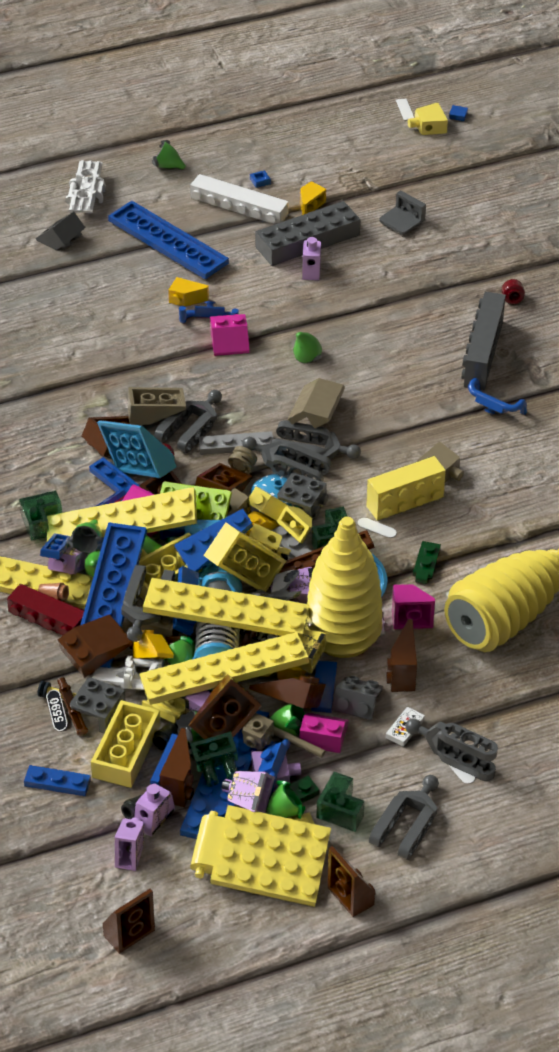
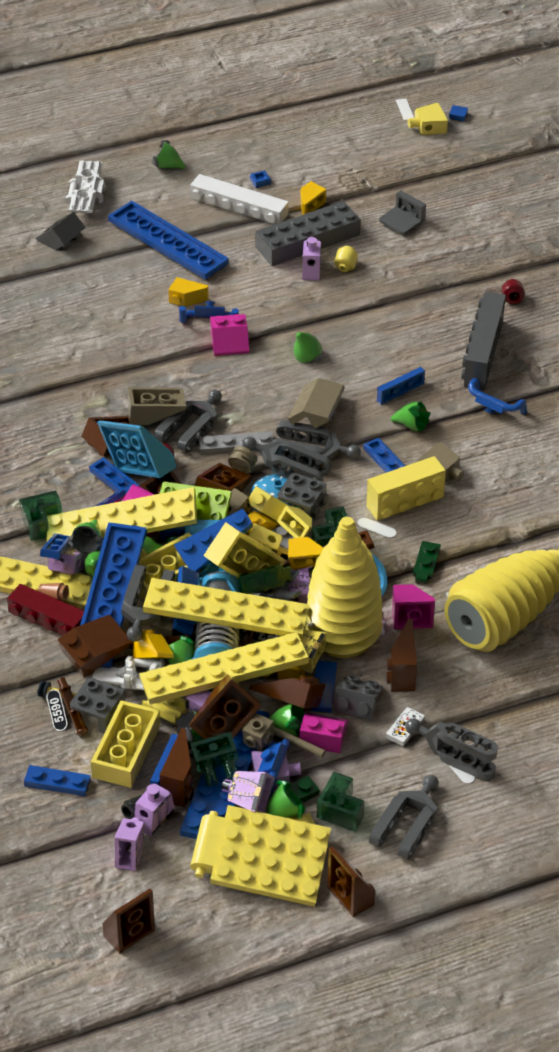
pearl dark grey cone [153,722,178,750] -> none
none -> dark green hinge [238,565,293,594]
none -> yellow slope [288,537,323,569]
none -> light yellow head [334,246,358,272]
none -> blue tile [363,438,405,473]
none -> blue plate [377,367,425,405]
none -> hat [391,401,431,431]

